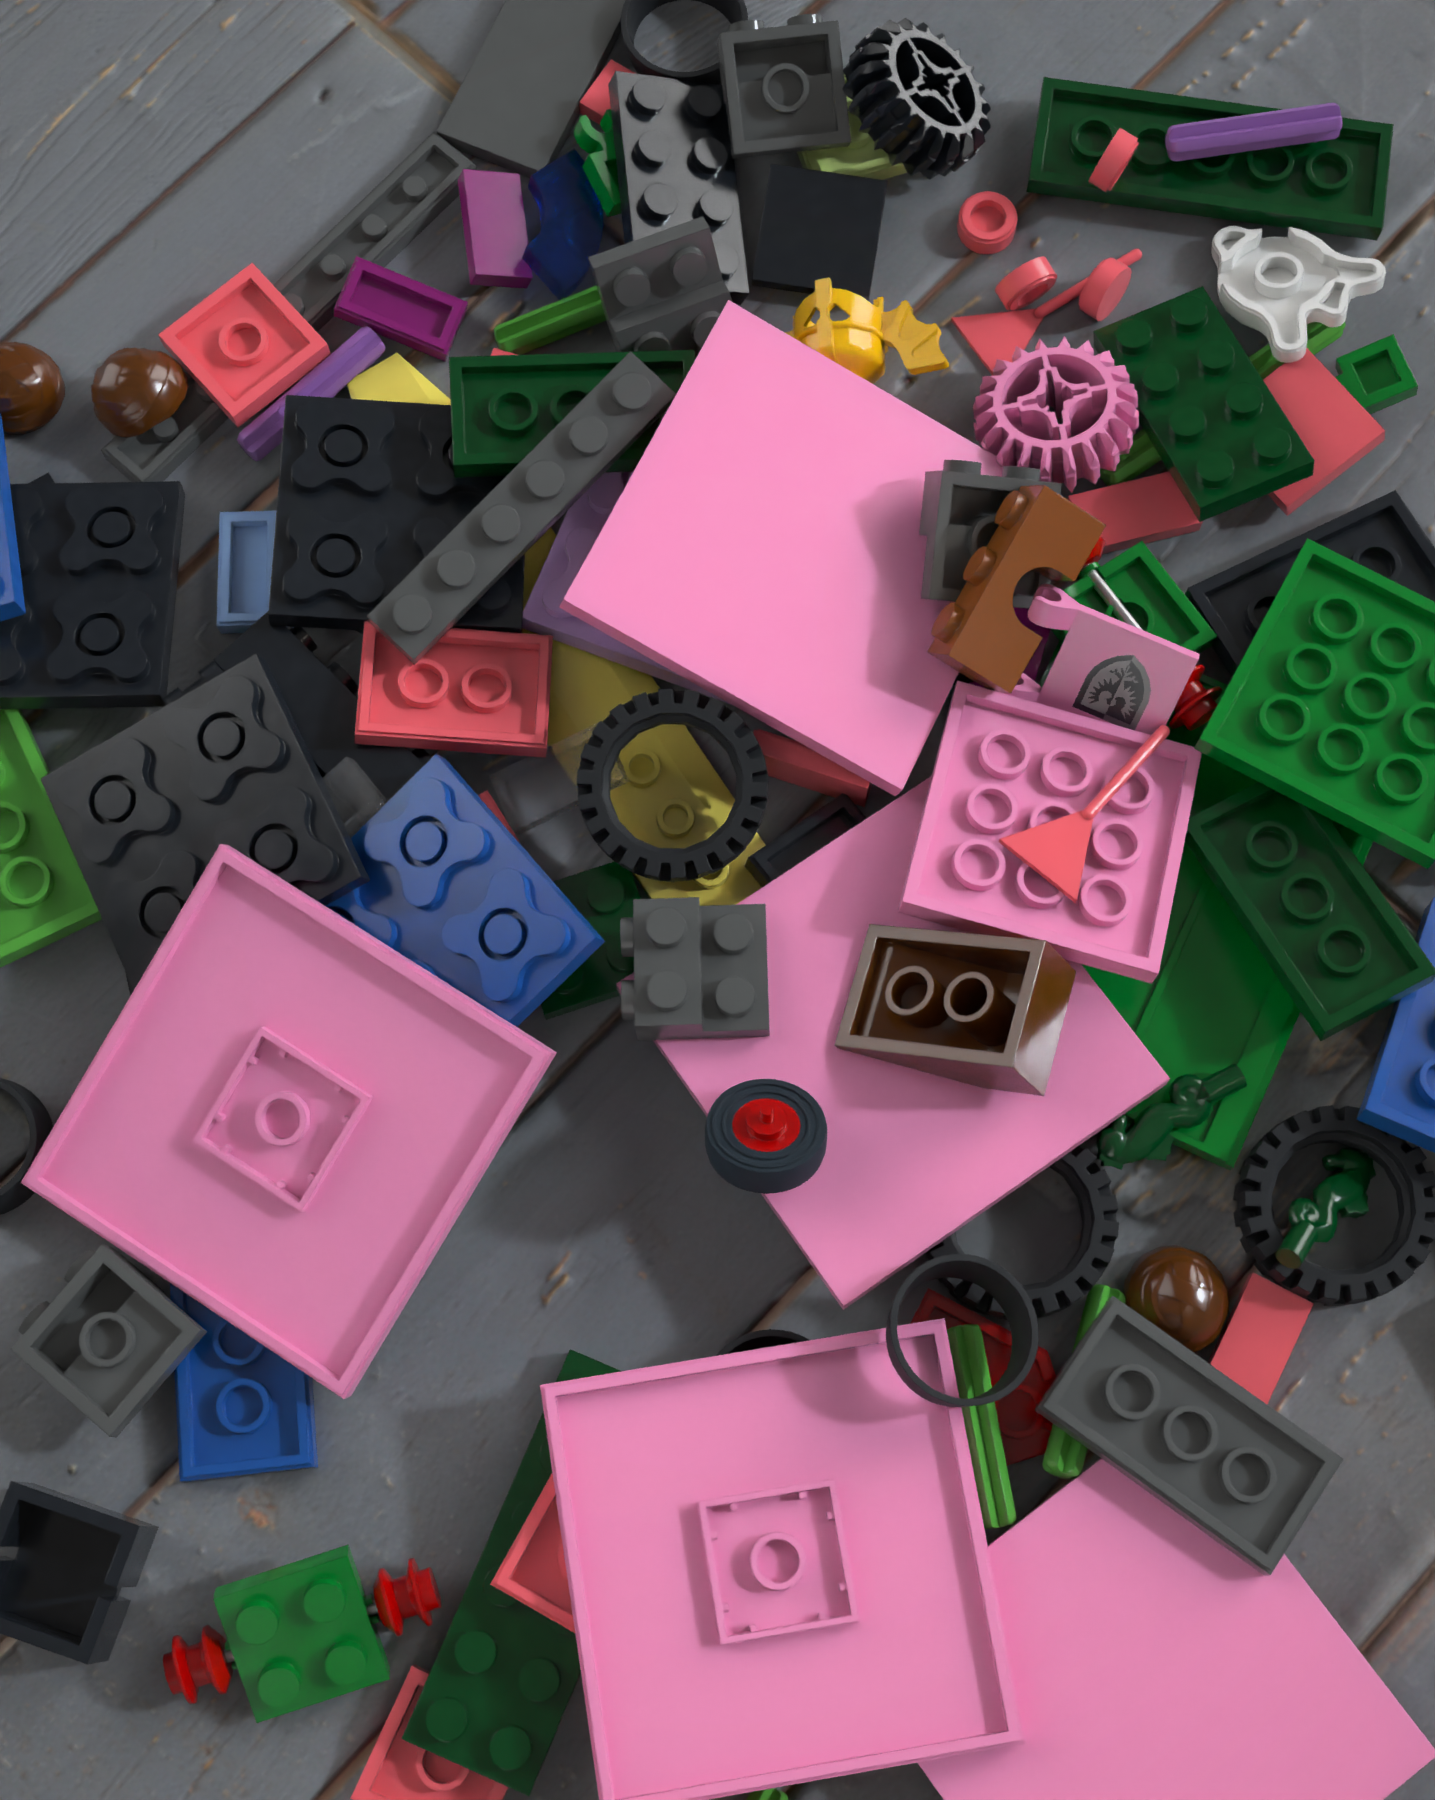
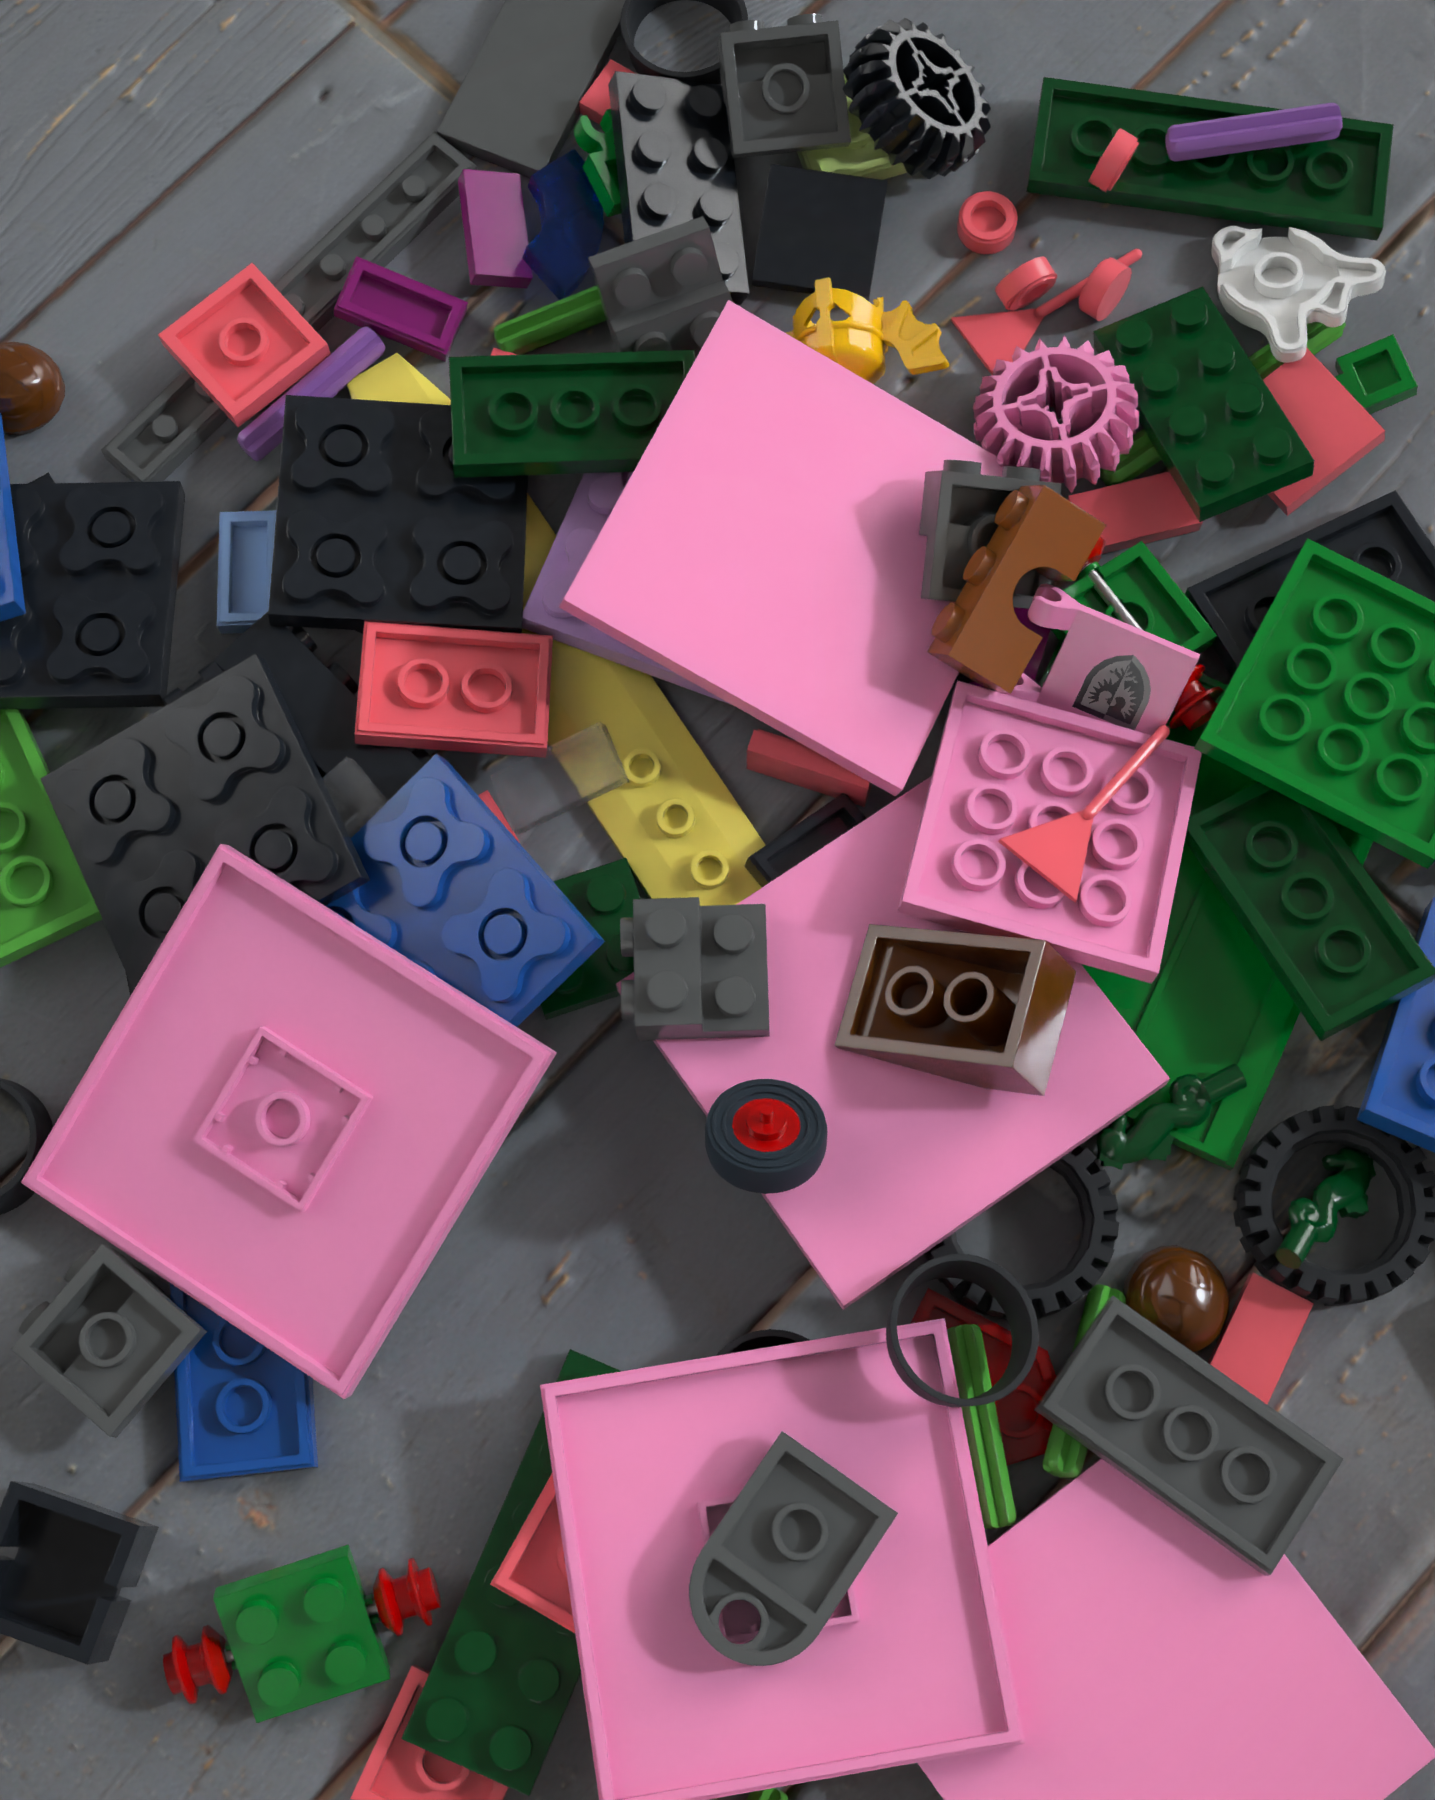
reddish brown piece [91,348,188,438] -> none
dark grey plate [367,351,676,665] -> none
black tyre [577,688,769,882] -> none
none -> dark grey tile [689,1431,898,1666]

